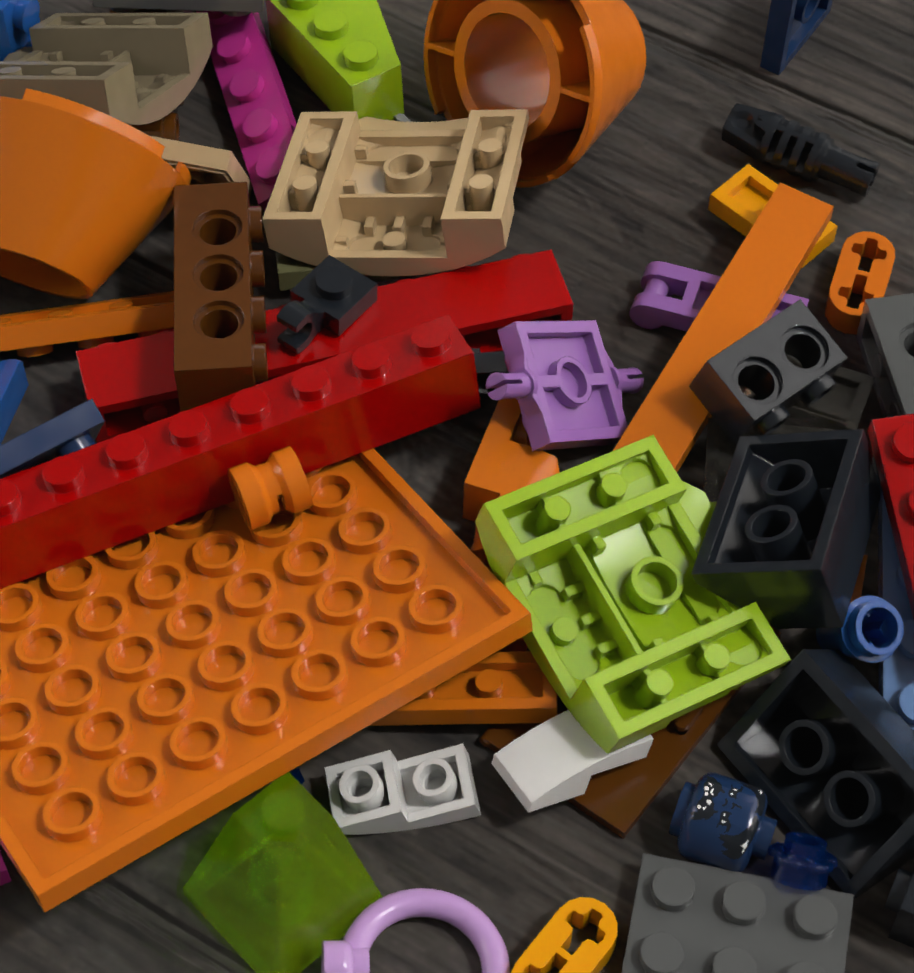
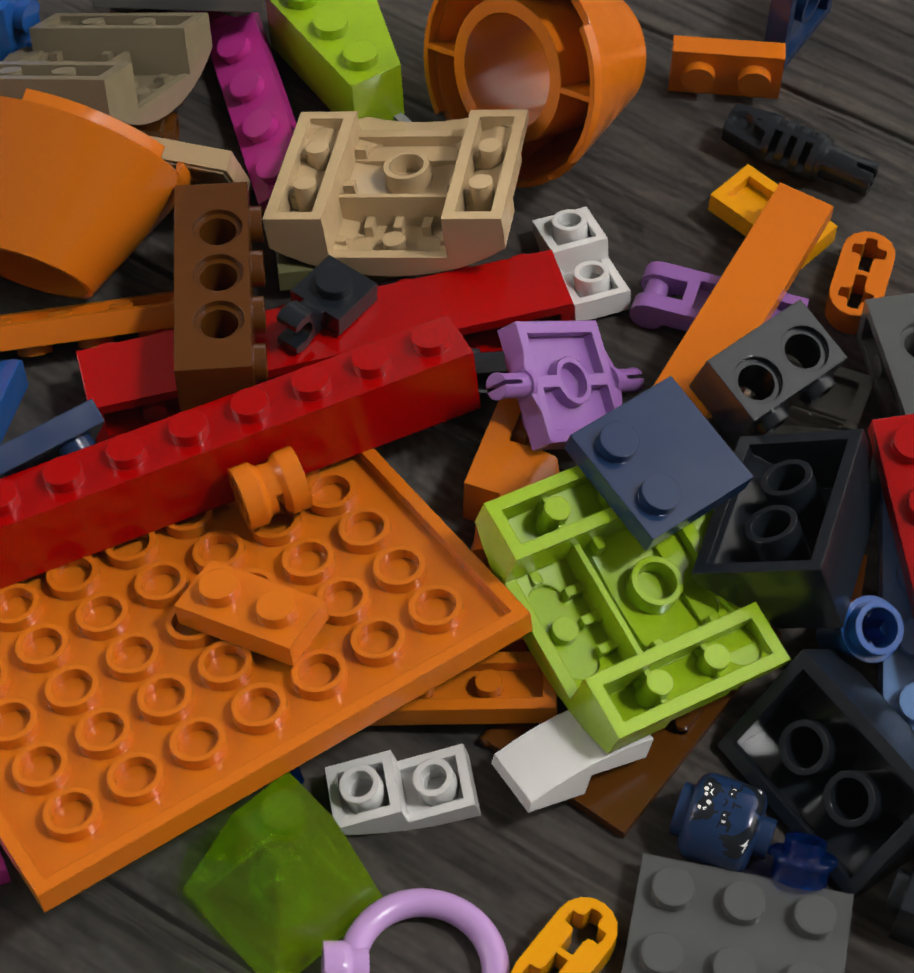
none -> orange plate [174,559,329,666]
none -> white slope [532,206,631,321]
none -> dark blue plate [564,376,753,551]
none -> orange plate [668,35,786,99]

